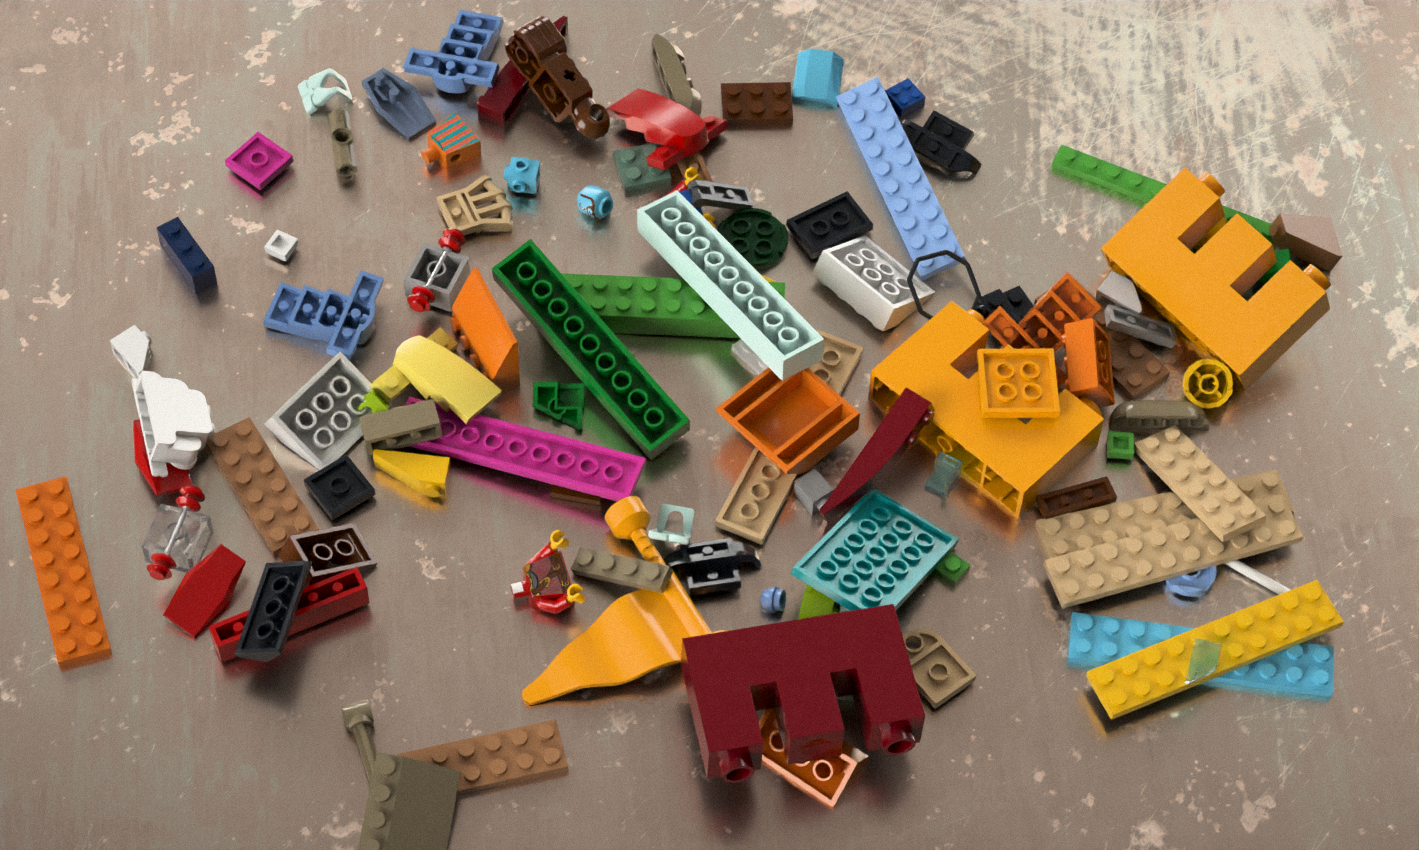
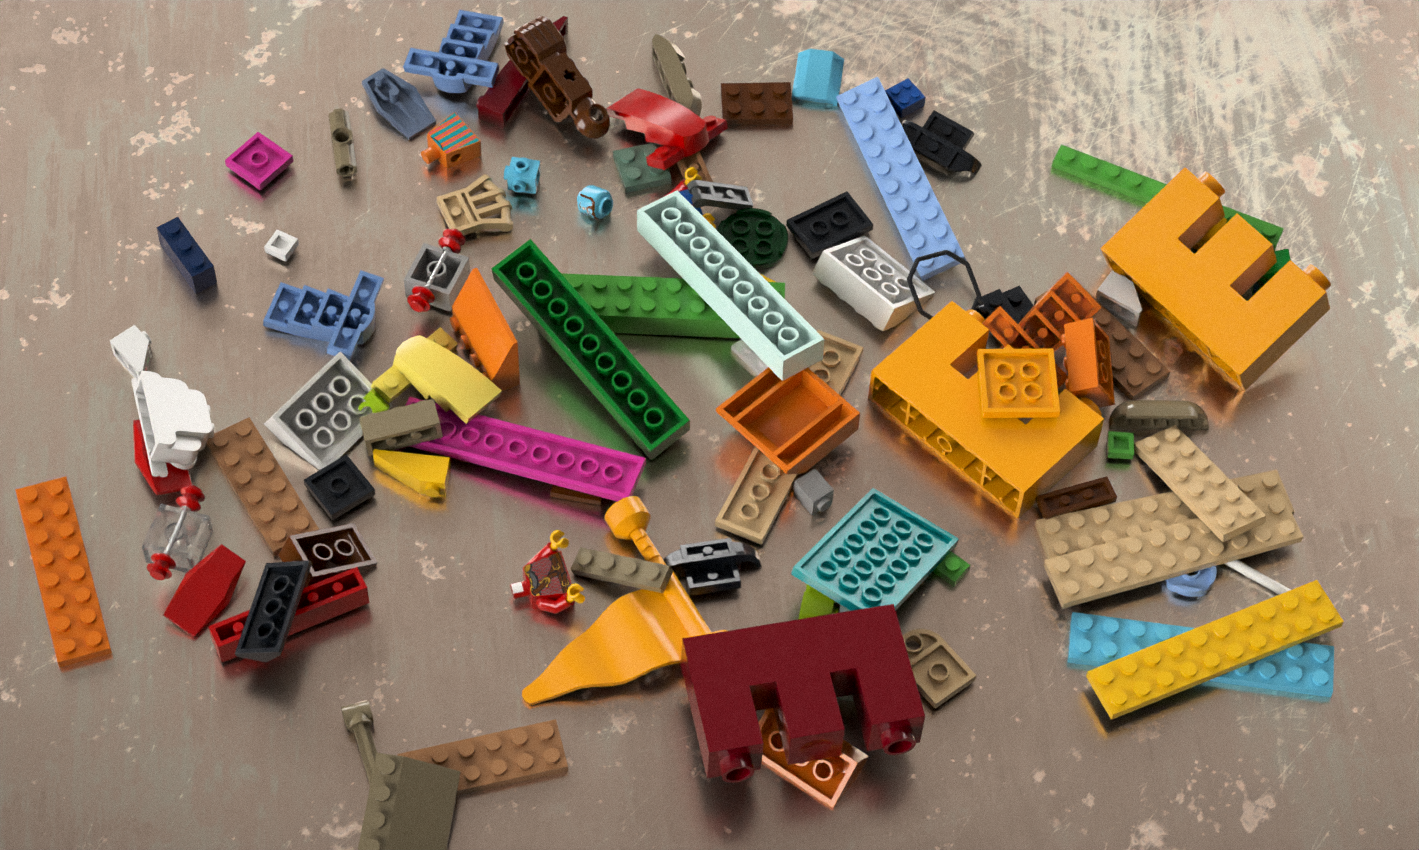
light aqua piece [298,68,353,115] -> none
green slope [532,382,586,430] -> none
light aqua piece [648,504,694,545] -> none
medium blue plate [760,586,786,613] -> none
dark red slope [819,387,935,522] -> none
clear light blue panel [925,452,963,498] -> none
light grey plate [1104,304,1177,348] -> none
yellow cylinder [1182,358,1233,409] -> none
clear light blue slope [1185,638,1222,684] -> none
medium nougat slope [1269,213,1343,271] -> none

